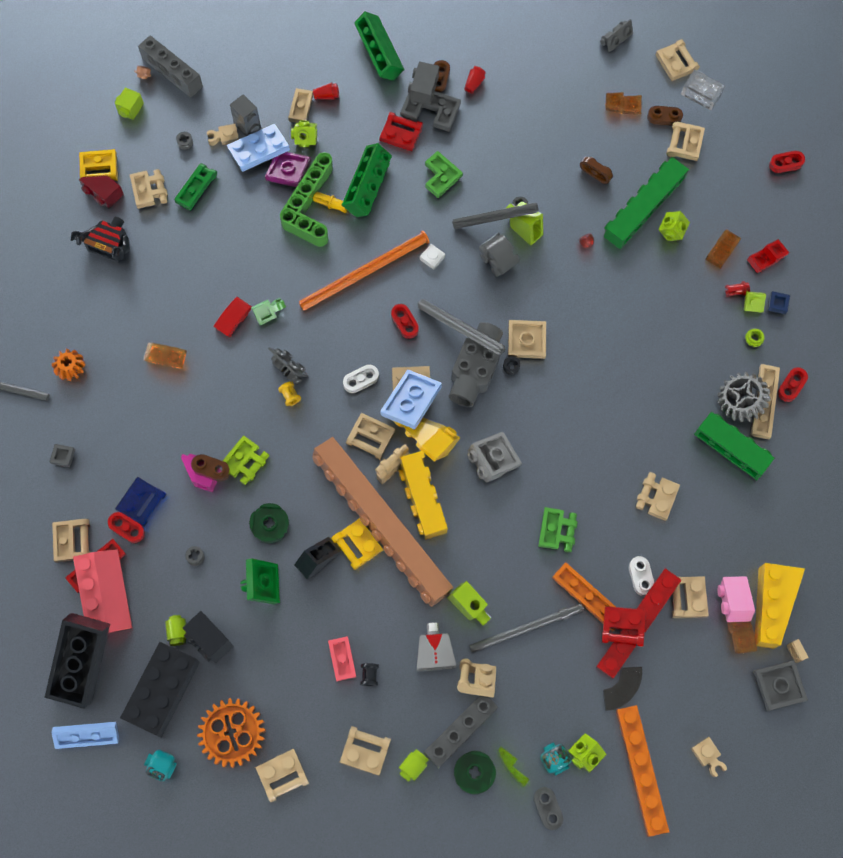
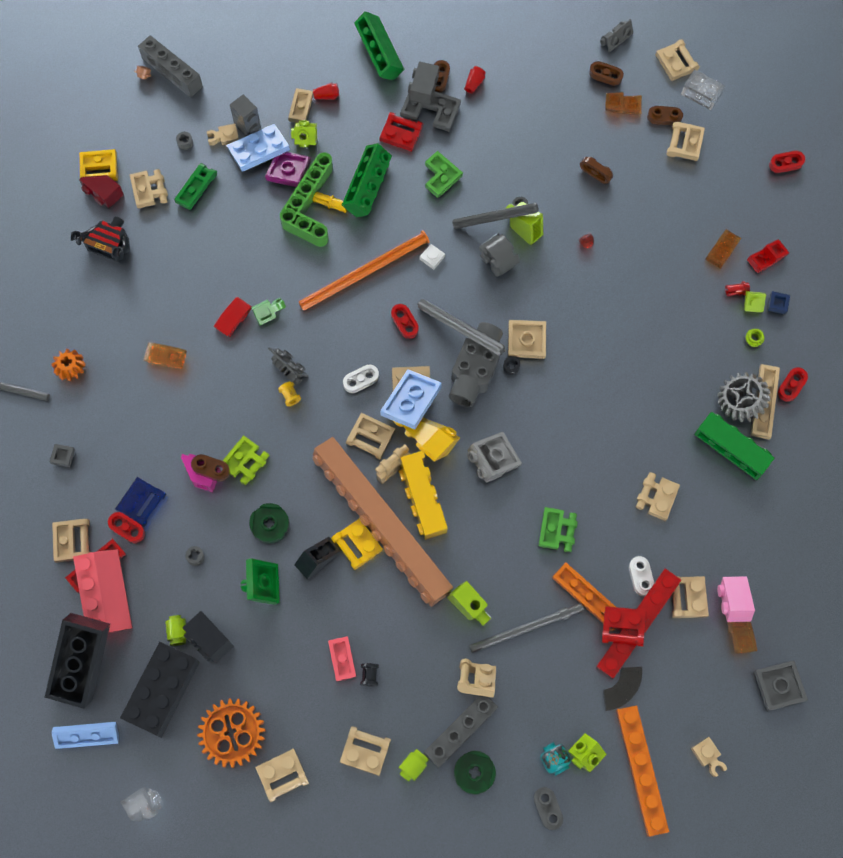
lime brick [115,87,144,120] -> none
teal head [144,749,177,781] -> none
light grey torso [417,623,456,671] -> none
clear neon green slope [497,746,529,787] -> none
green brick [604,157,689,250] -> none
lime brick [658,211,690,241] -> none
yellow wedge [754,563,805,649] -> none
tan tile [787,639,809,663] -> none
none -> clear brick [121,787,162,822]
none -> reddish brown plate [589,61,624,86]

